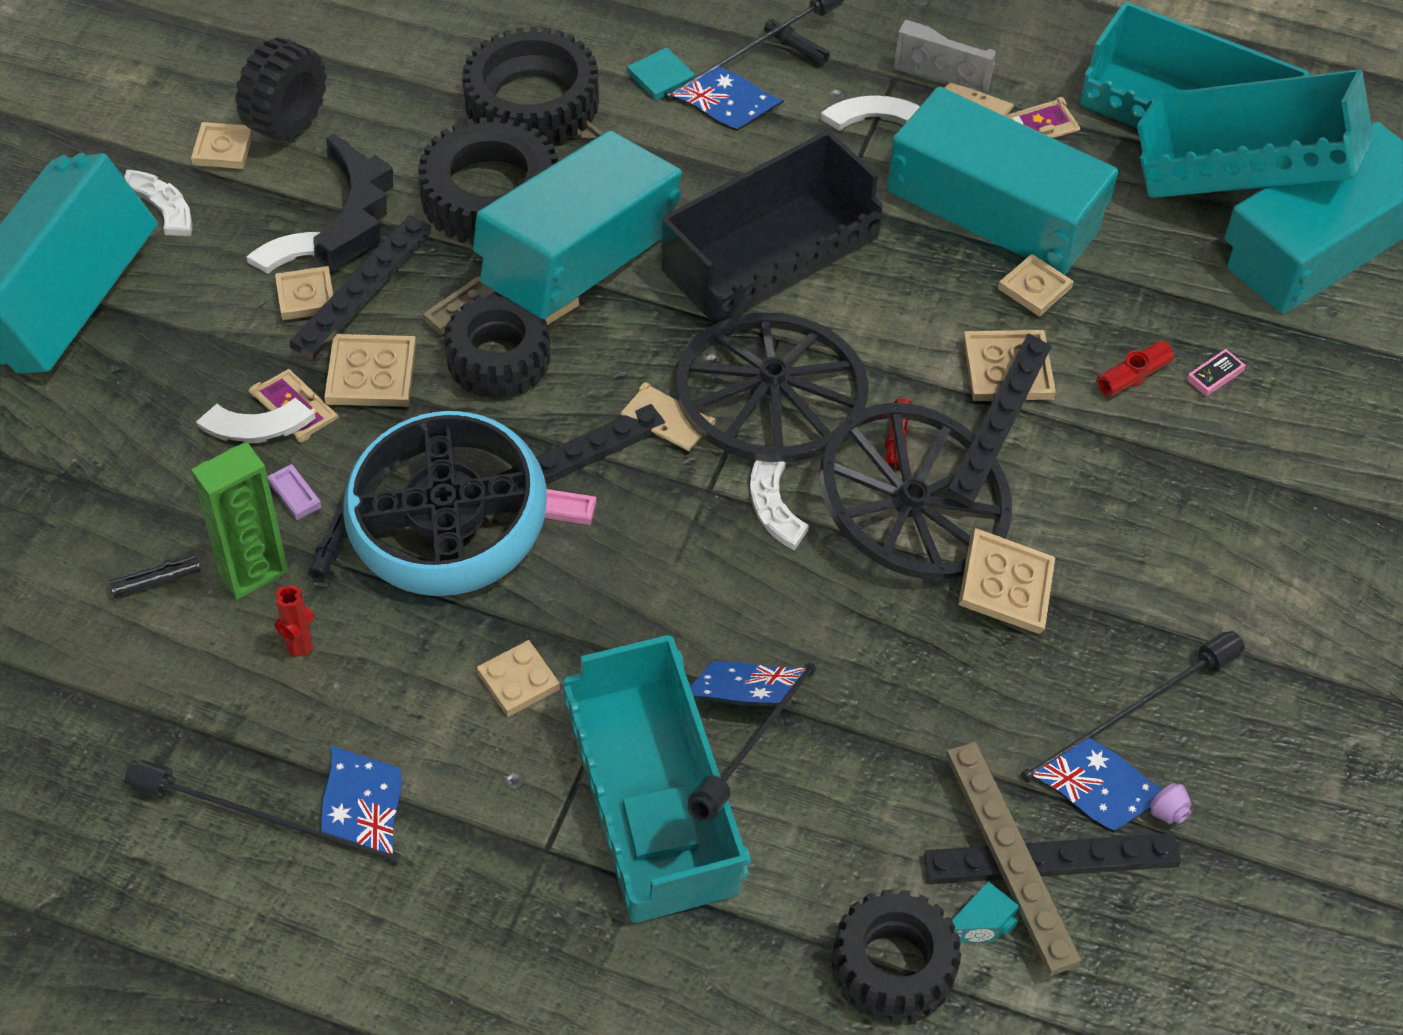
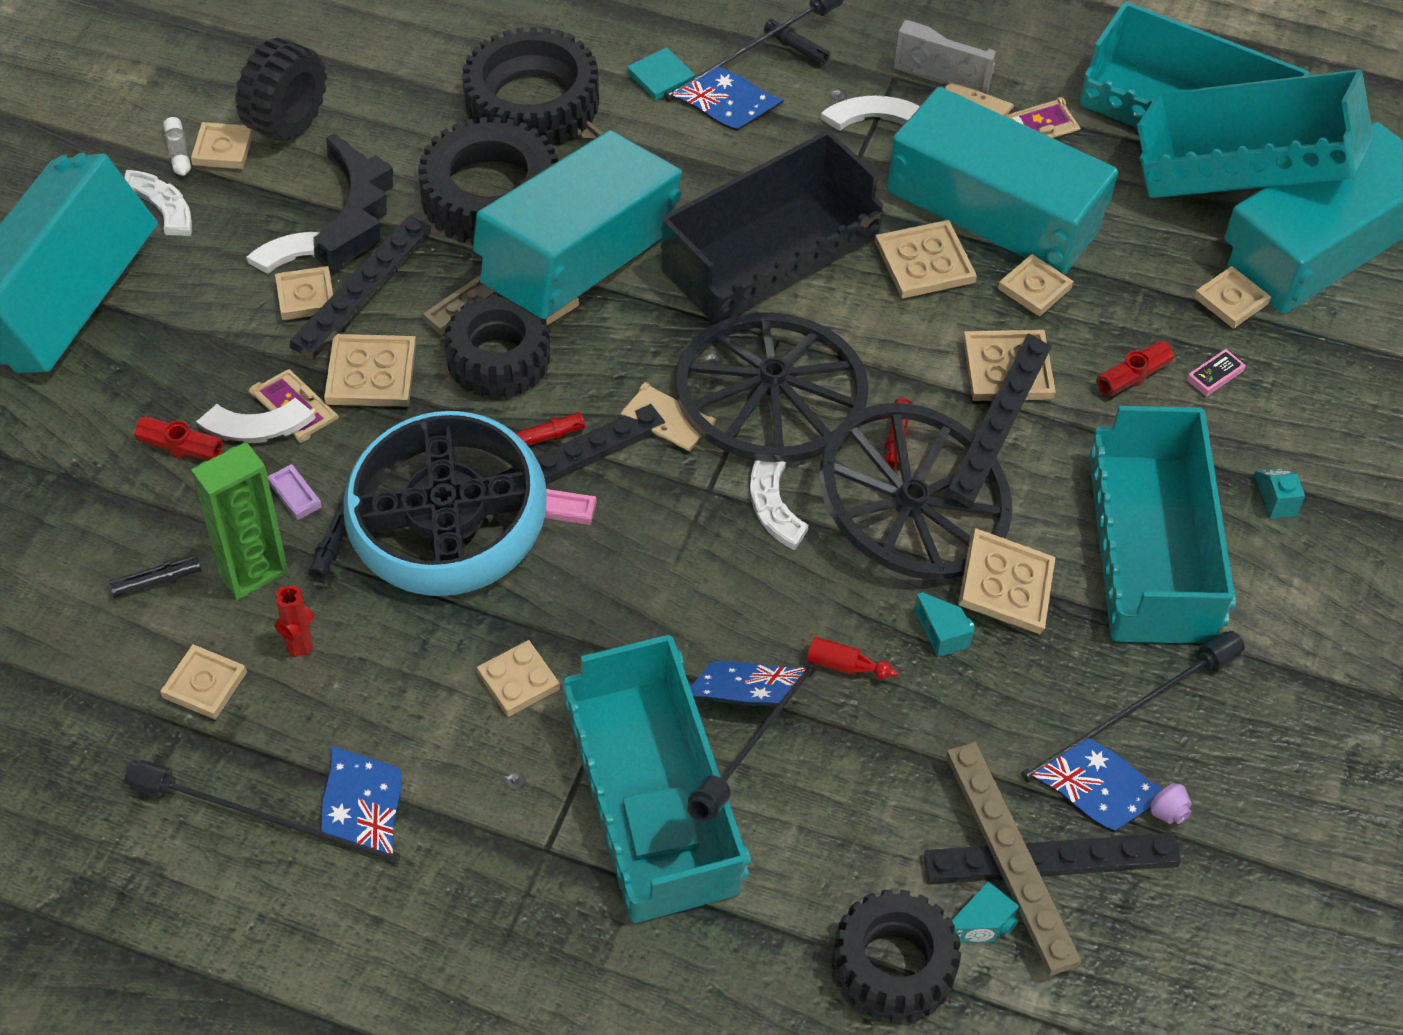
none -> red piece [134,416,224,461]
none -> tan plate [160,644,247,720]
none -> piece [163,117,191,176]
none -> red pin [514,412,585,446]
none -> red wheel [807,636,898,680]
none -> tan plate [875,220,977,299]
none -> teal slope [914,592,975,657]
none -> teal container [1089,406,1236,643]
none -> tan plate [1194,266,1271,329]
none -> teal slope [1254,468,1305,519]

